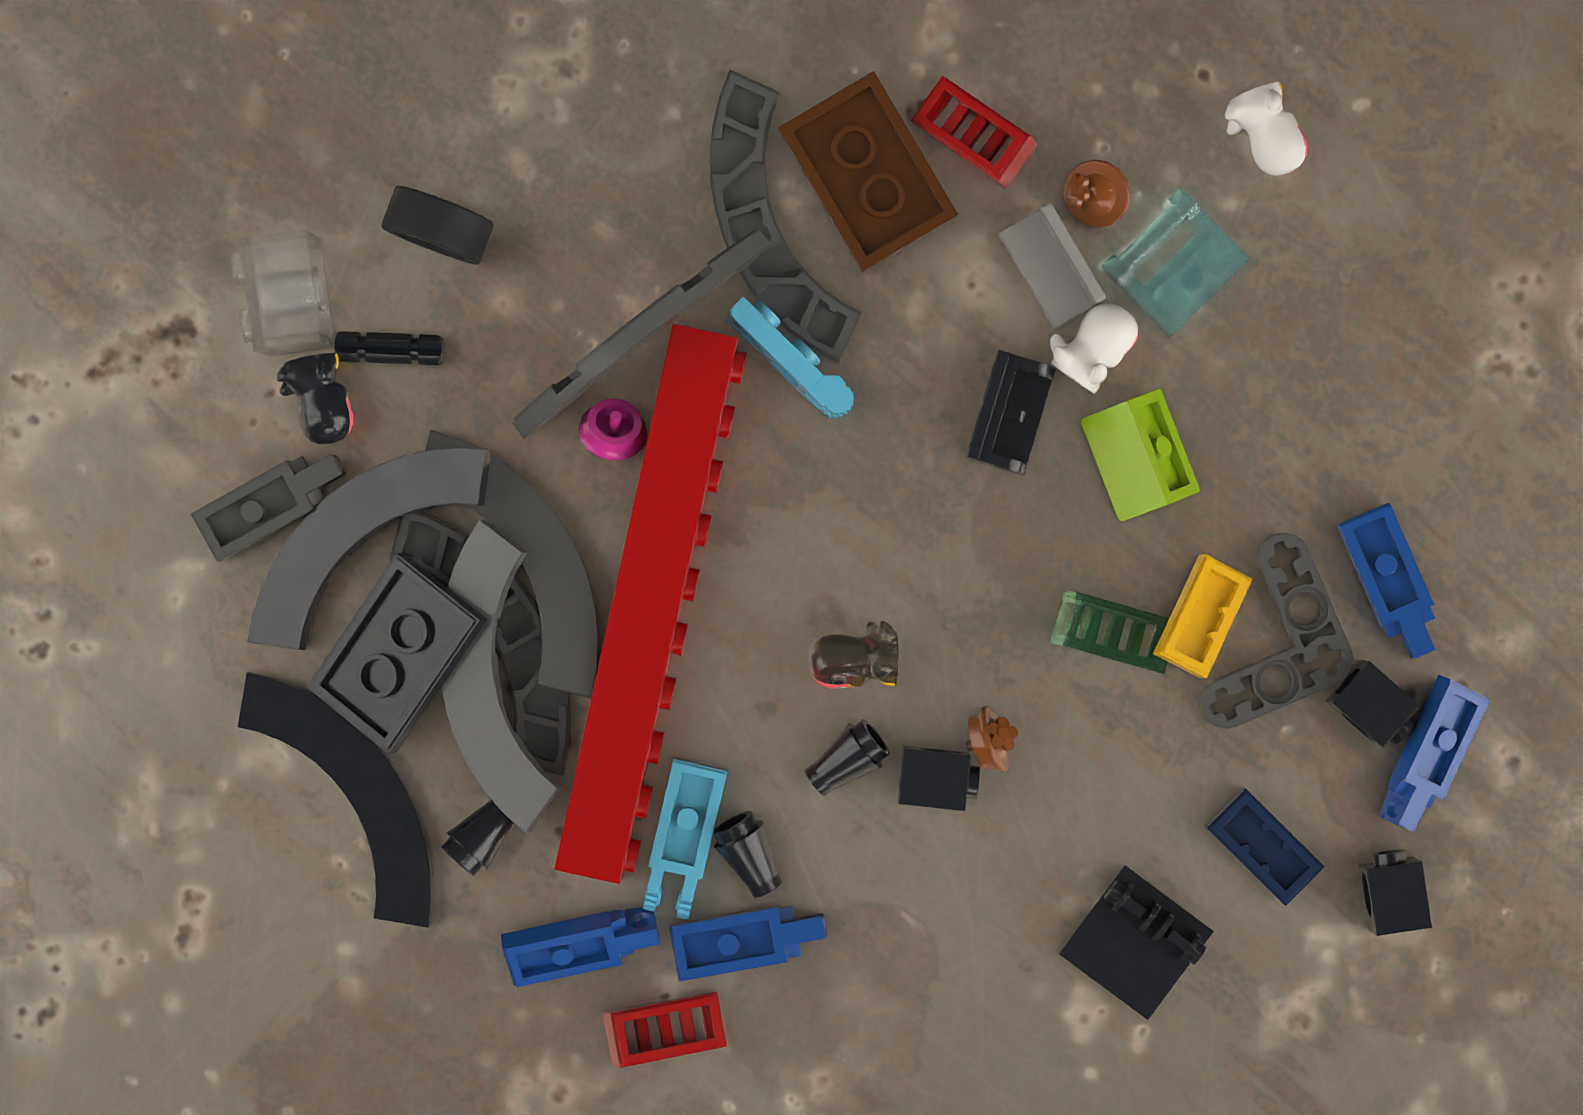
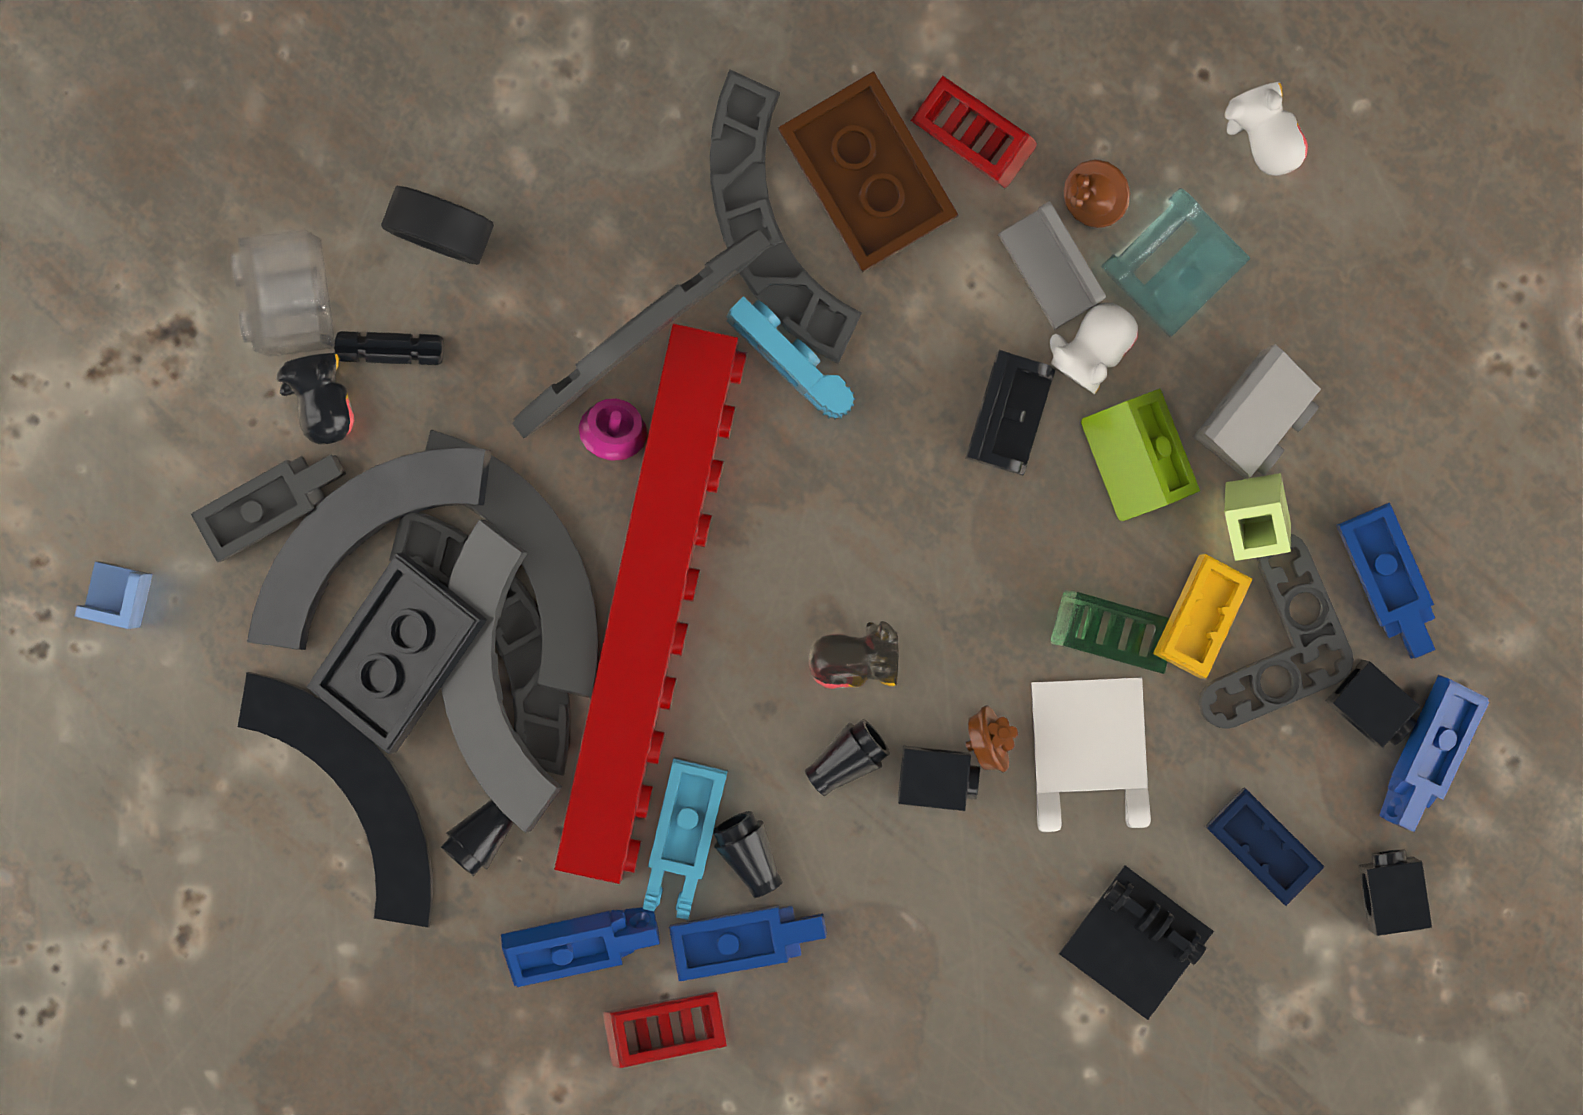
none -> light blue panel [75,562,153,629]
none -> white flag [1031,677,1151,832]
none -> light grey slope [1193,344,1321,478]
none -> yellowish green brick [1224,473,1291,561]

